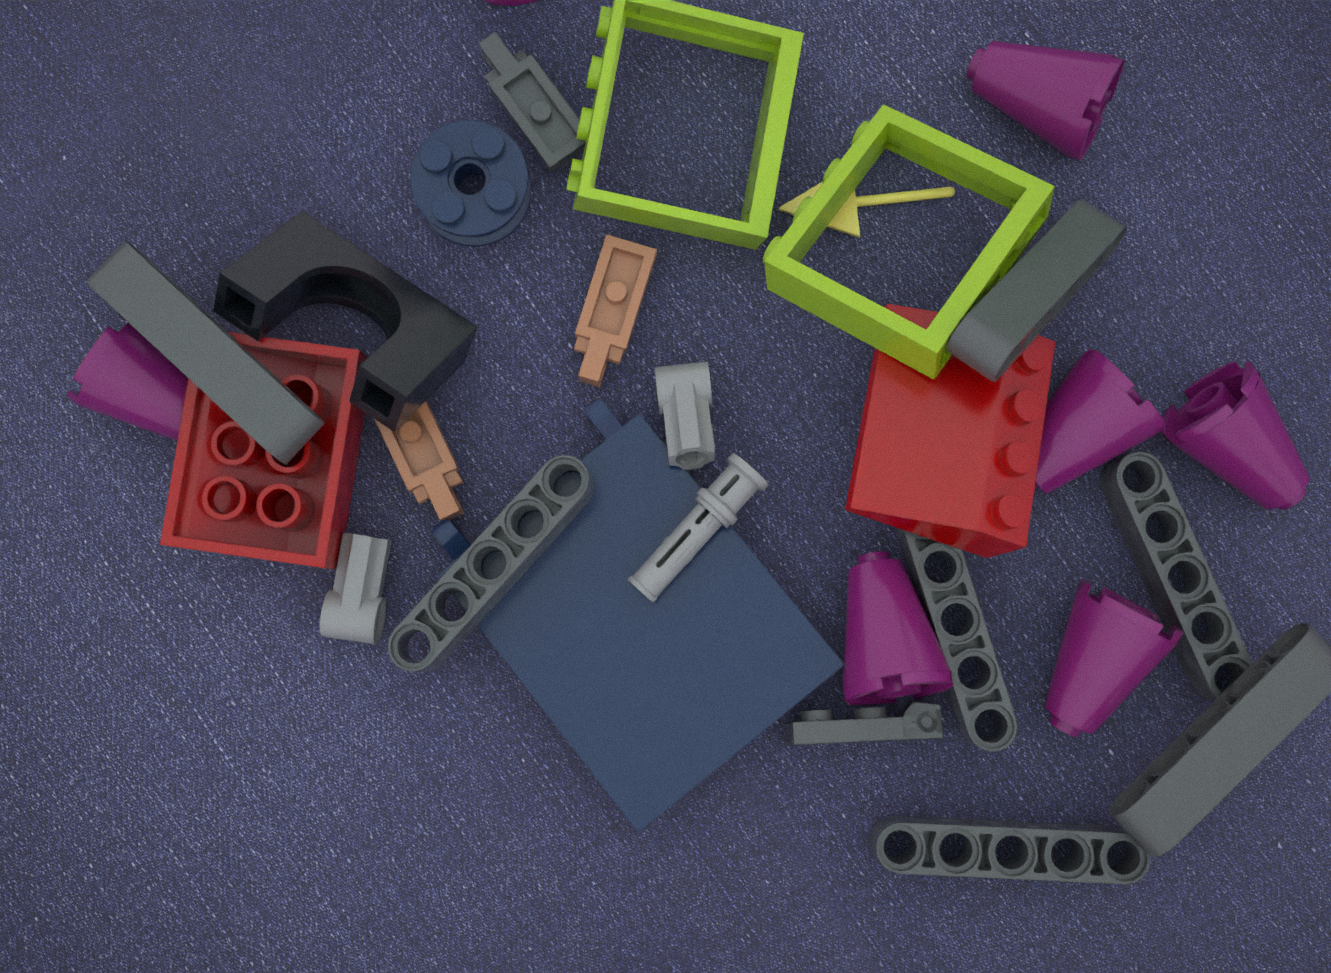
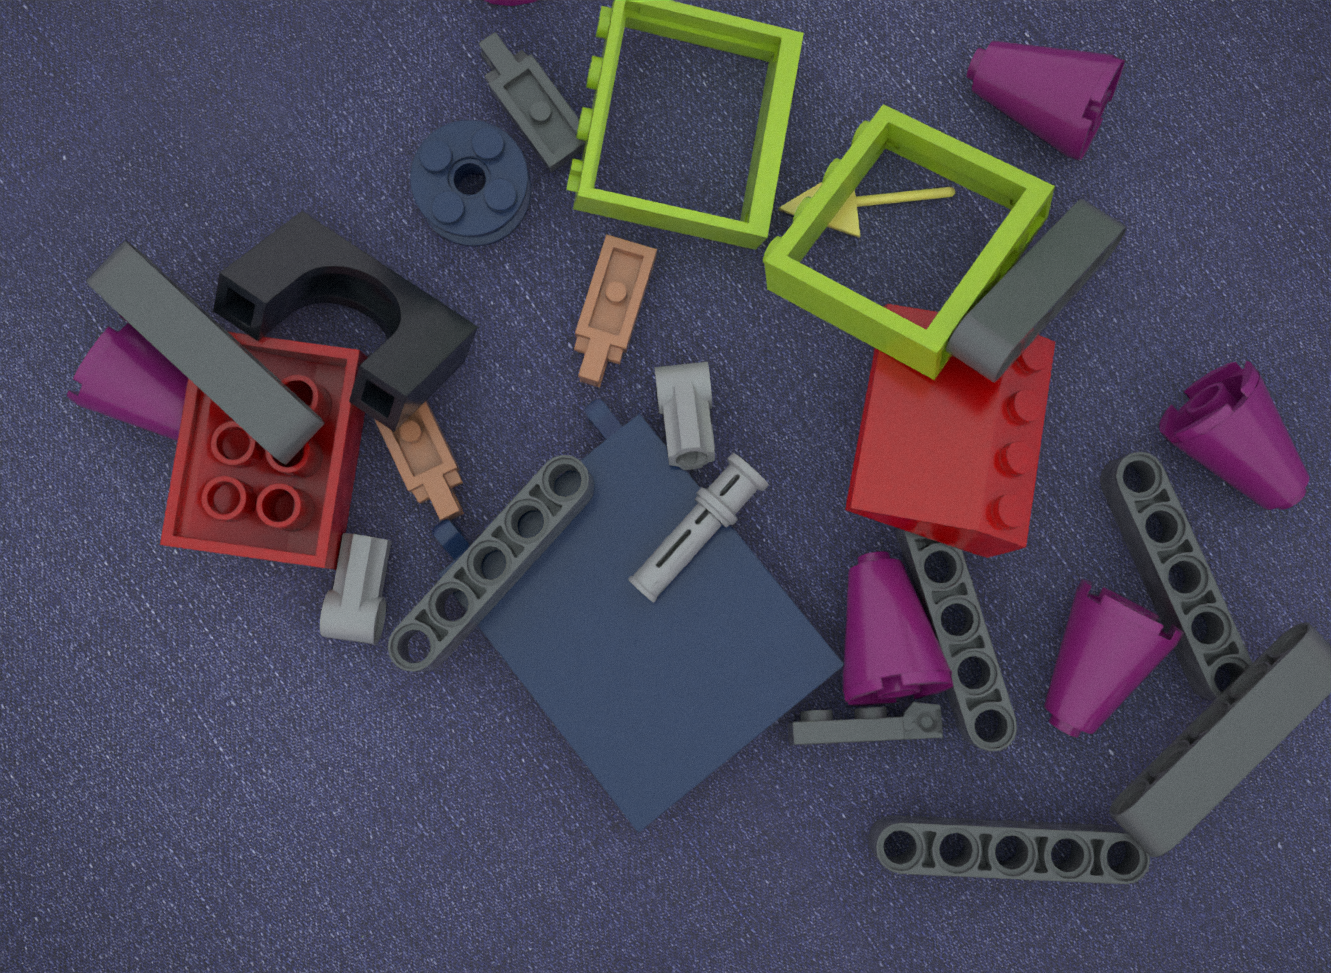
magenta cone [1034,348,1166,495] -> none

